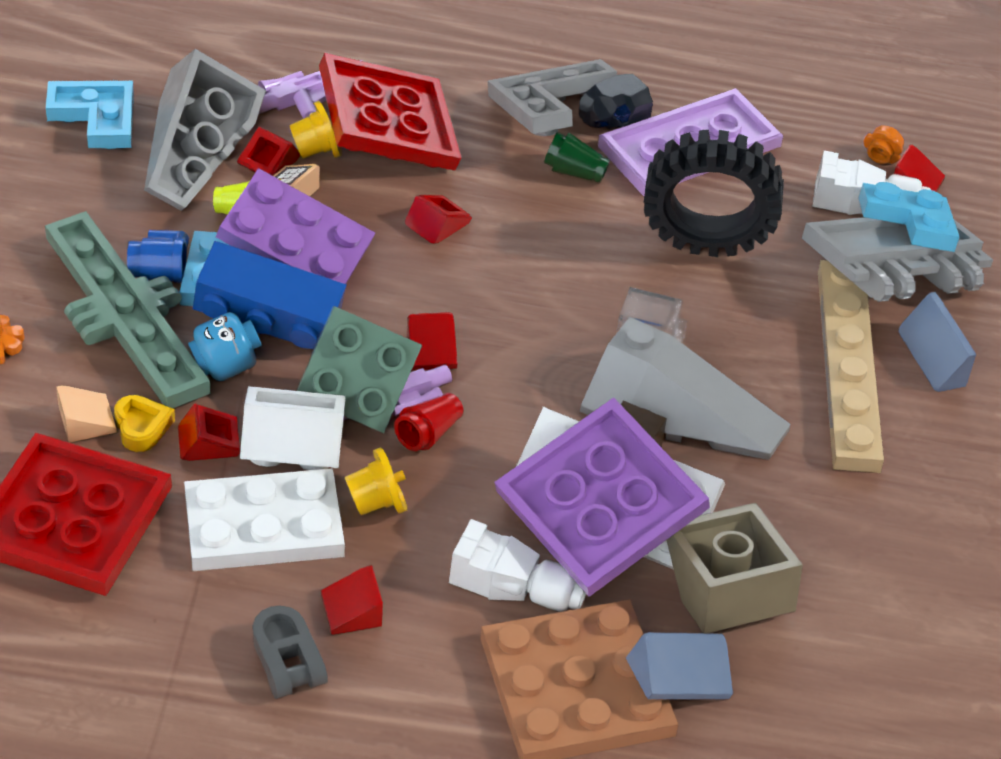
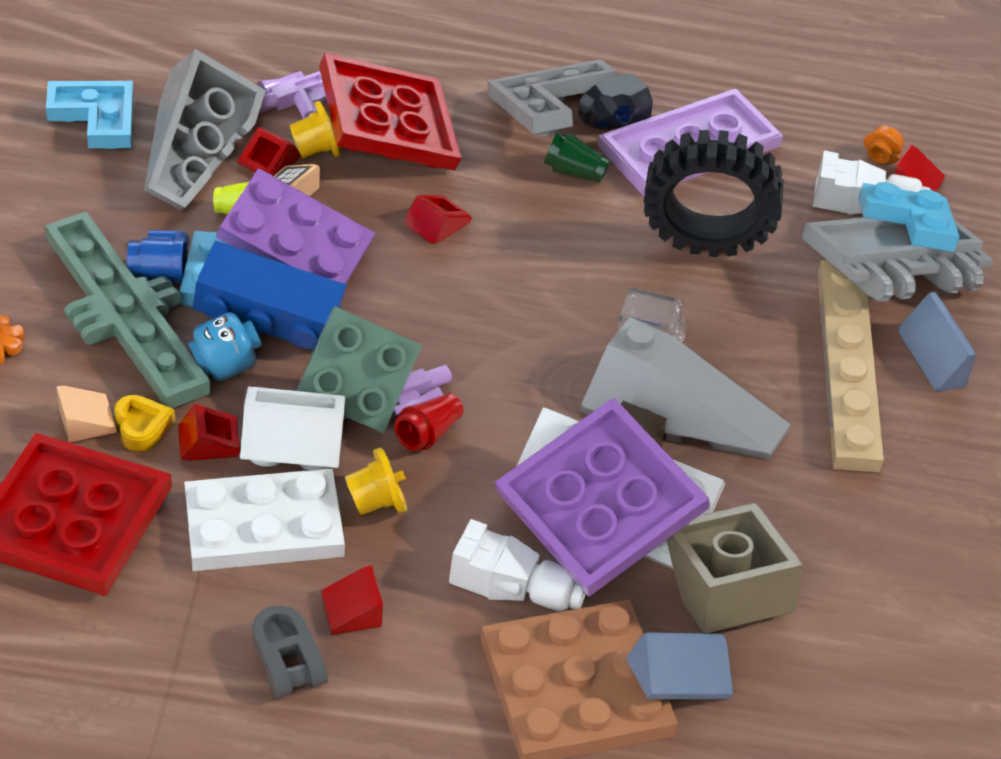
red slope [407,312,458,371] -> none

